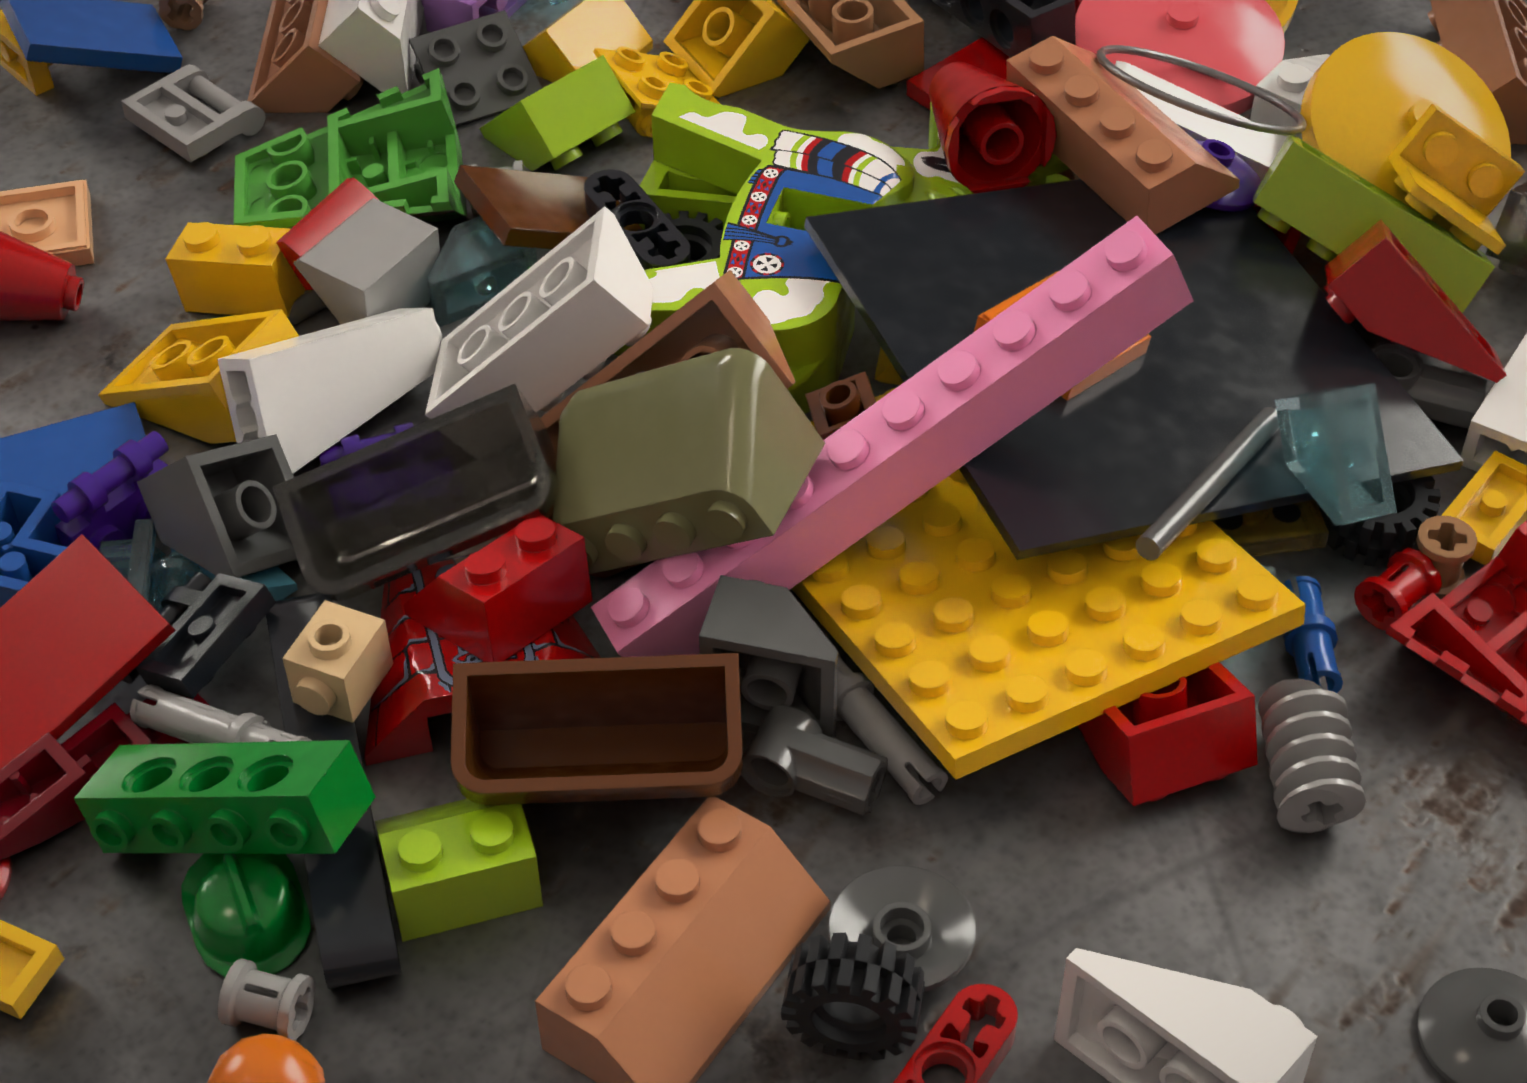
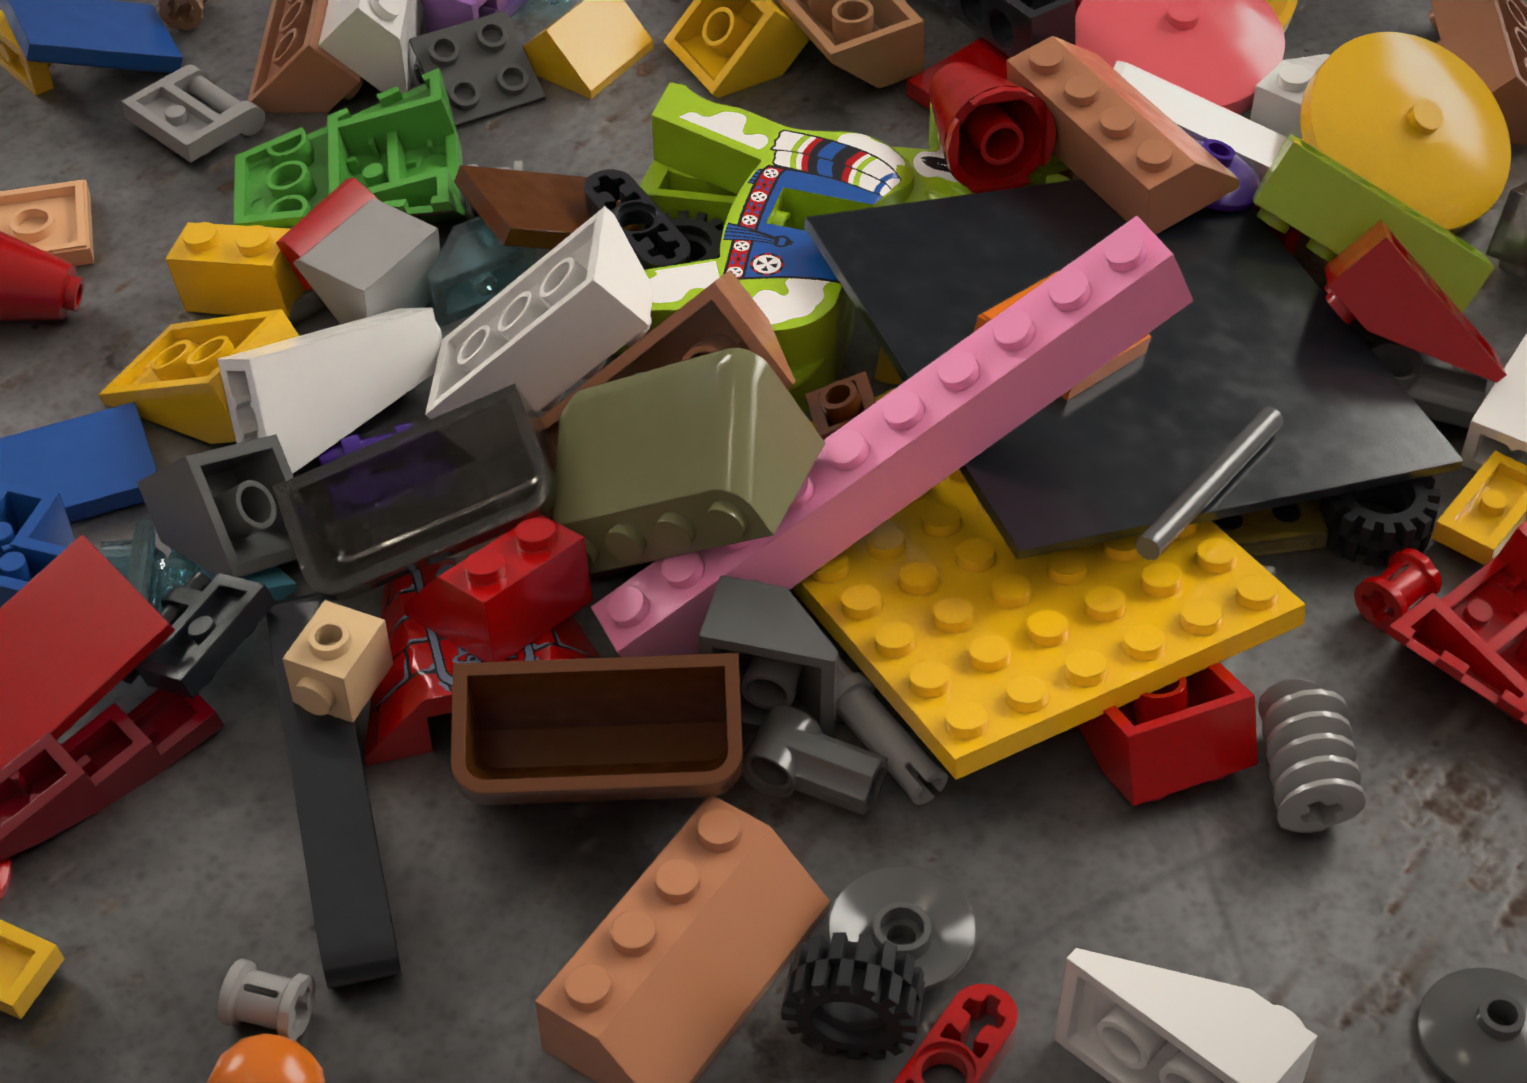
dark purple plate [51,431,169,563] -> none
green brick [74,740,376,854] -> none
light grey pin [130,684,312,743] -> none
green piece [181,853,311,978] -> none
lime slope [375,799,543,942] -> none
lime slope [479,55,636,171] -> none
yellow hinge [593,46,720,138] -> none
flat silver piece [1096,45,1307,135] -> none
clear light blue slope [1275,383,1397,525] -> none
blue pin [1282,576,1343,693] -> none
yellow bracket [1388,103,1525,255] -> none
medium nougat bush [1408,516,1477,600] -> none

